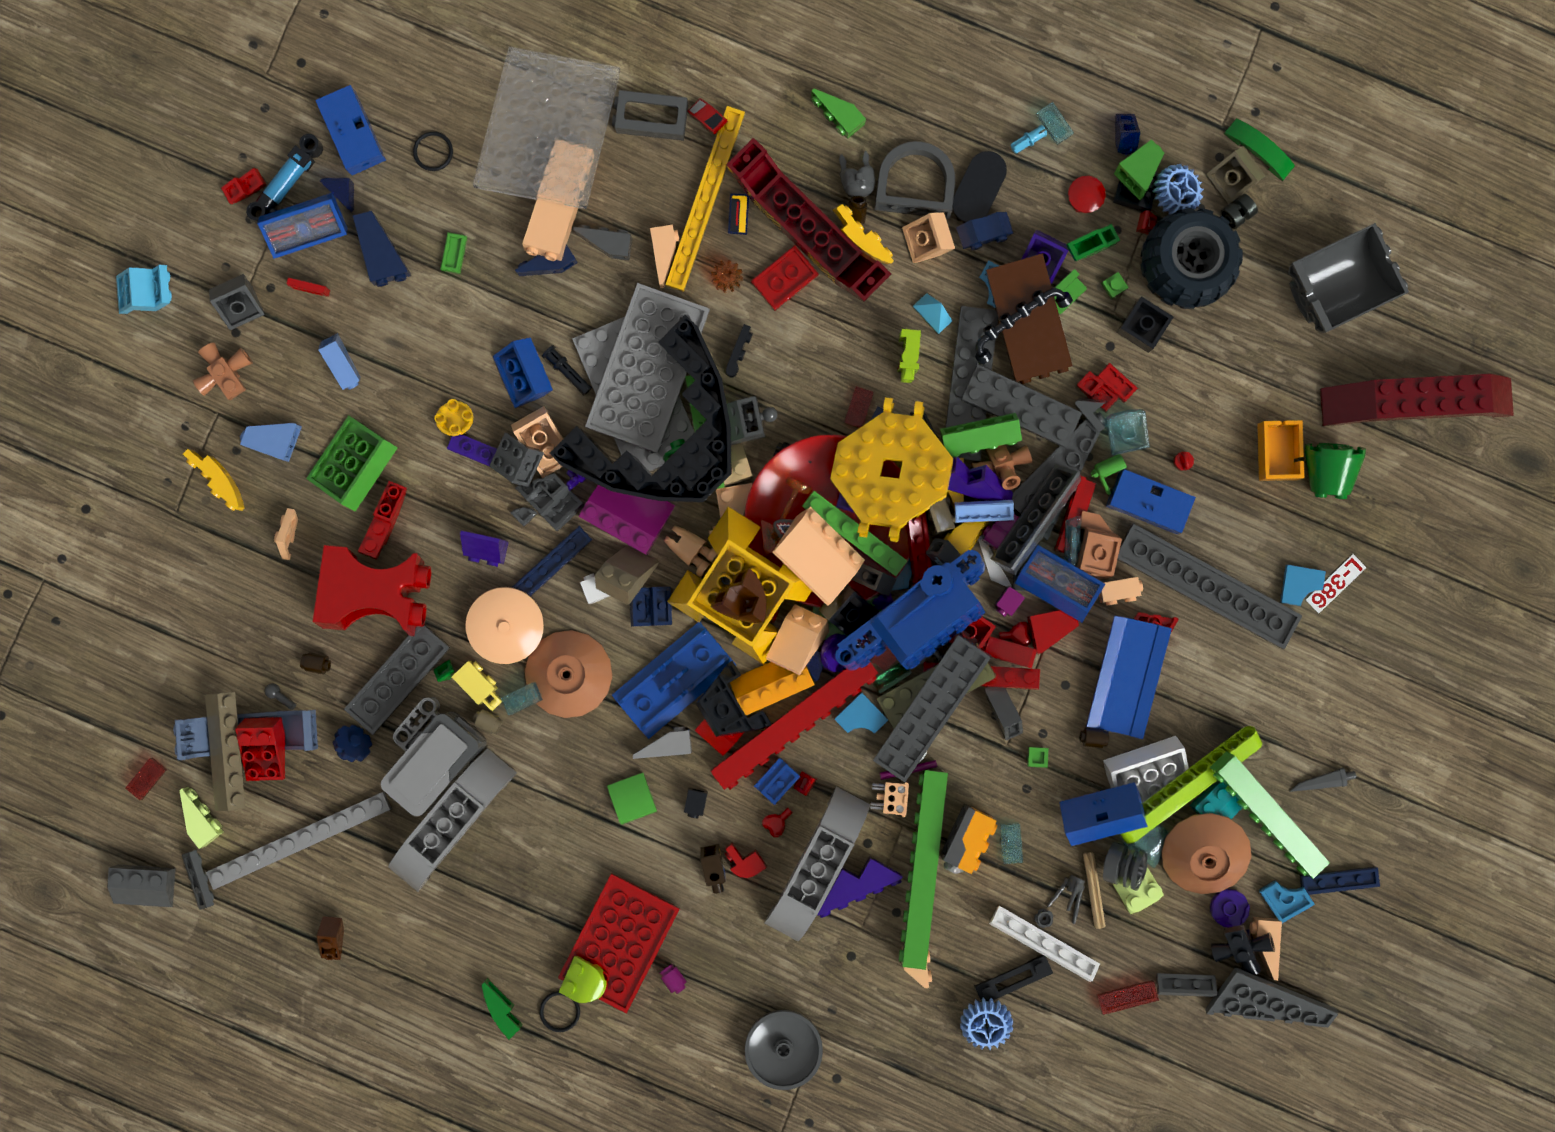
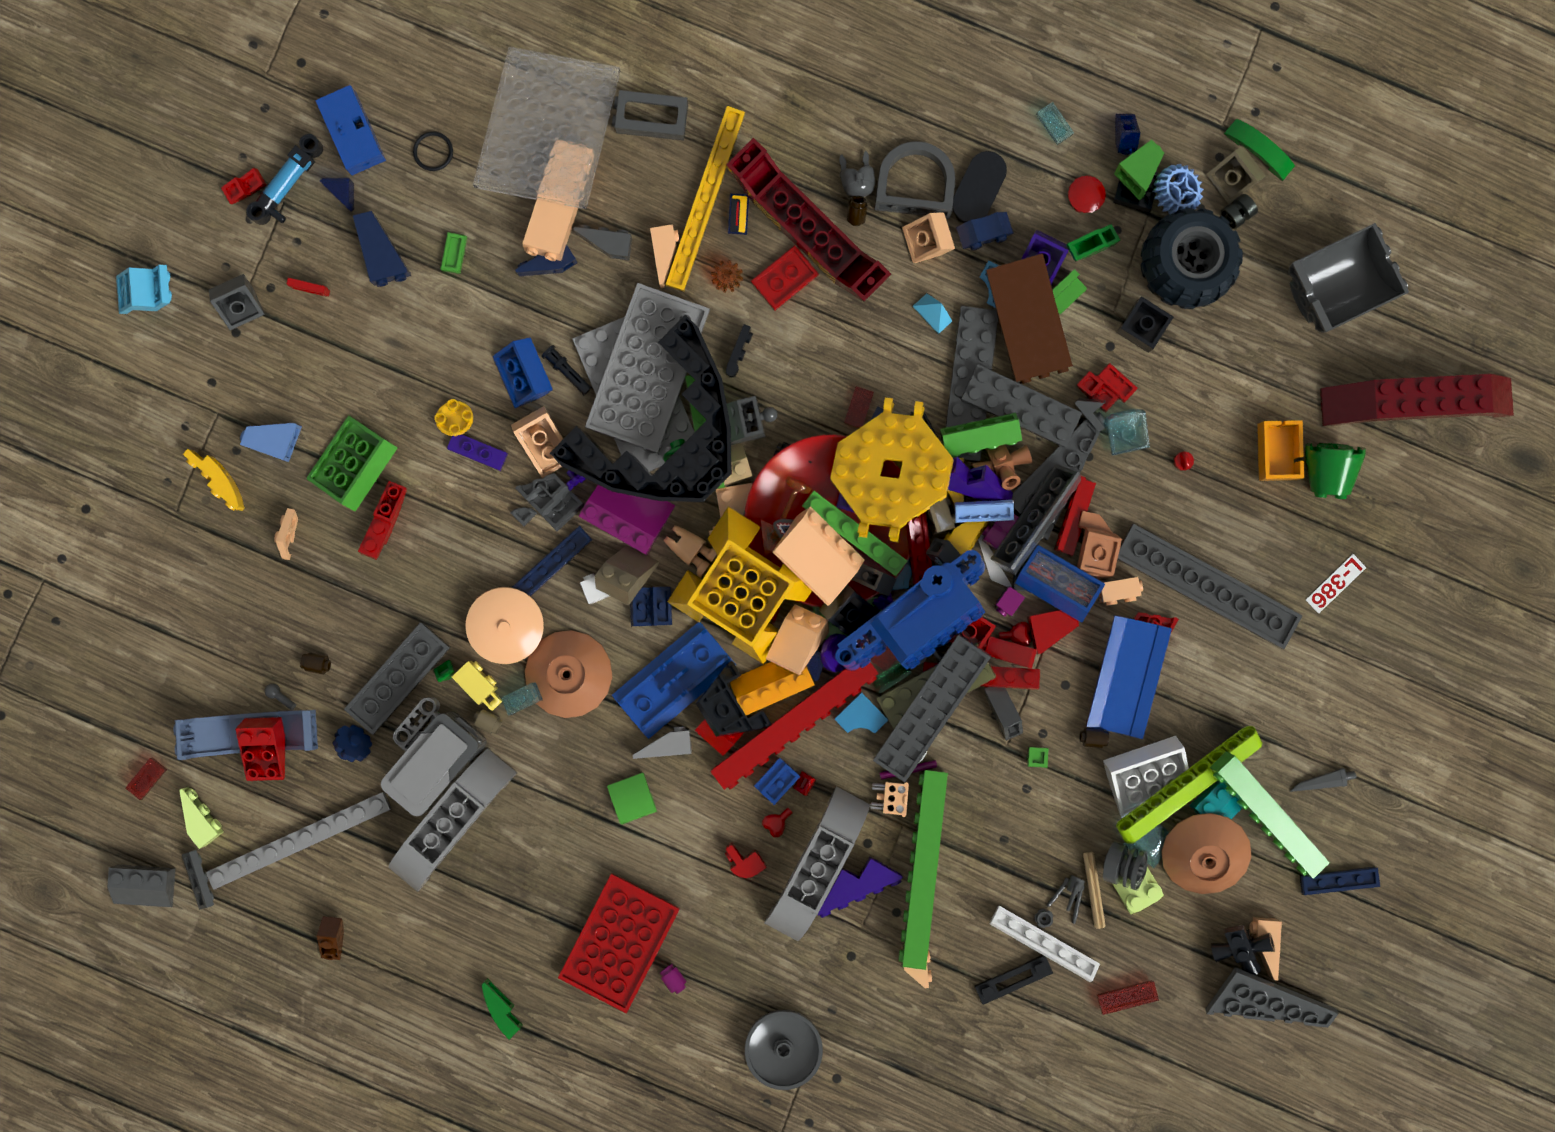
nougat brick [193,343,253,400] -> none
dark tan brick [205,692,245,811] -> none
brick [257,193,348,259] -> none
red brick [312,545,432,637] -> none
medium blue slope [318,333,360,390] -> none
dark purple slope [460,531,509,567] -> none
dark grey bracket [490,433,544,487] -> none
black tyre [540,991,580,1032] -> none
lime slope [559,956,607,1003] -> none
black brick [684,788,708,819] -> none
slope [687,98,728,135] -> none
dark brown torso [700,844,726,894] -> none
reddish brown brick [711,568,766,623] -> none
bright green slope [811,89,866,139] -> none
yellow slope [833,204,894,264] -> none
lime hips [897,329,921,383] -> none
piece [939,803,998,874] -> none
light blue gear [960,997,1013,1050] -> none
black bar [975,288,1073,364] -> none
clear light blue plate [1000,823,1023,864] -> none
medium azure axle [1011,125,1047,153] -> none
blue brick [1059,782,1148,846] -> none
clear light blue slope [1064,516,1082,564] -> none
bright green piece [1090,454,1127,495] -> none
bright green plate [1101,272,1129,299] -> none
blue brick [1105,469,1196,534] -> none
red slope [1136,210,1157,235] -> none
dark grey plate [1156,973,1217,997] -> none
dark purple tile [1210,889,1250,928] -> none
dark azure tile [1259,880,1315,923] -> none
dark azure tile [1280,565,1326,606] -> none

